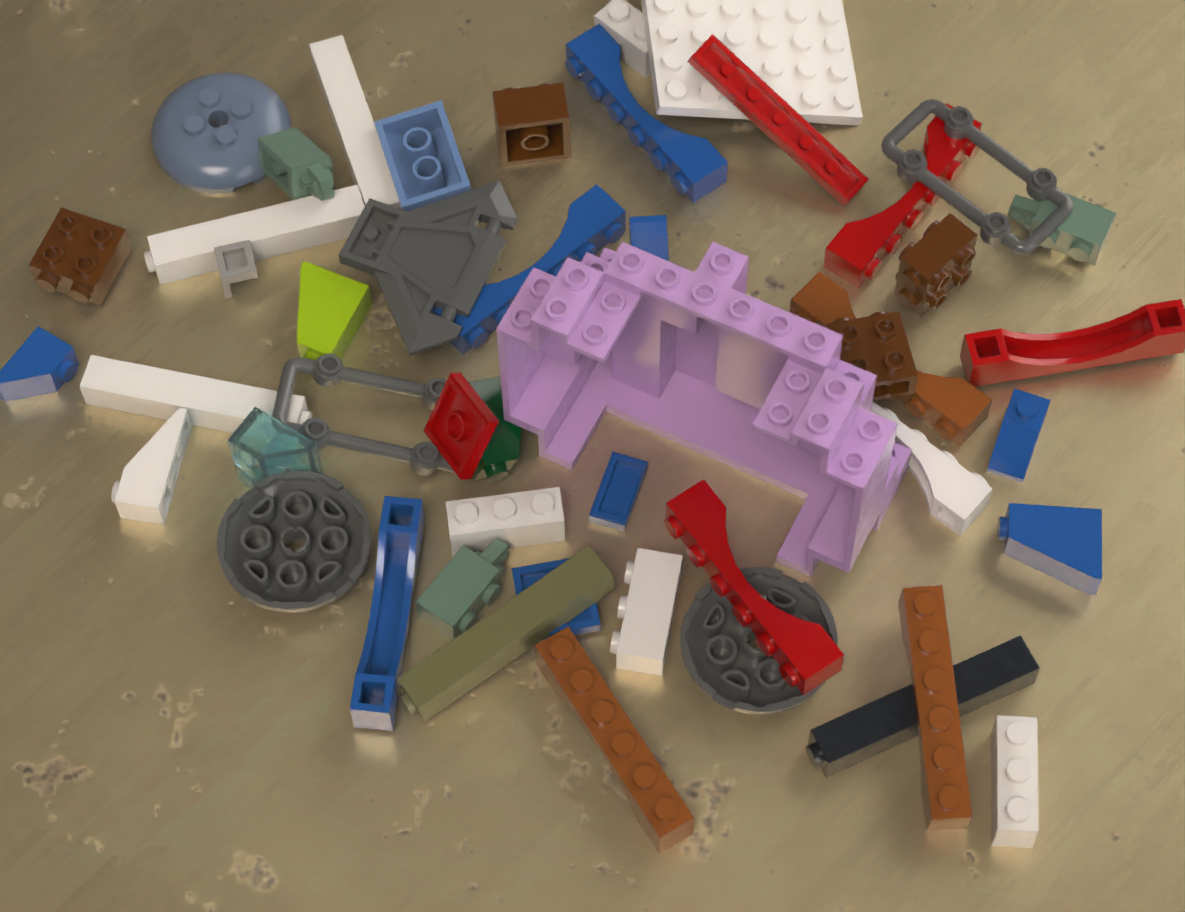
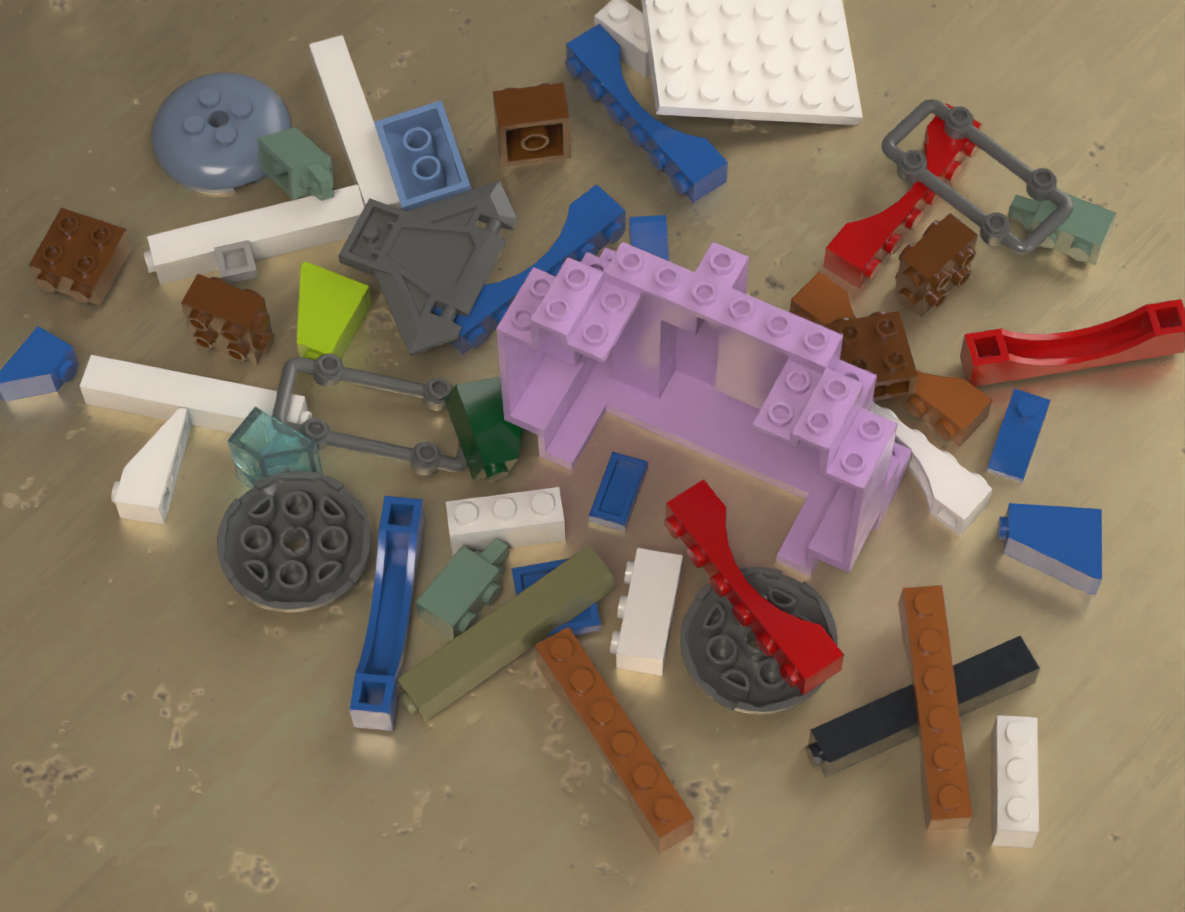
red tile [423,372,499,480] -> none
red tile [687,34,869,207] -> none
none -> reddish brown brick [181,274,274,364]

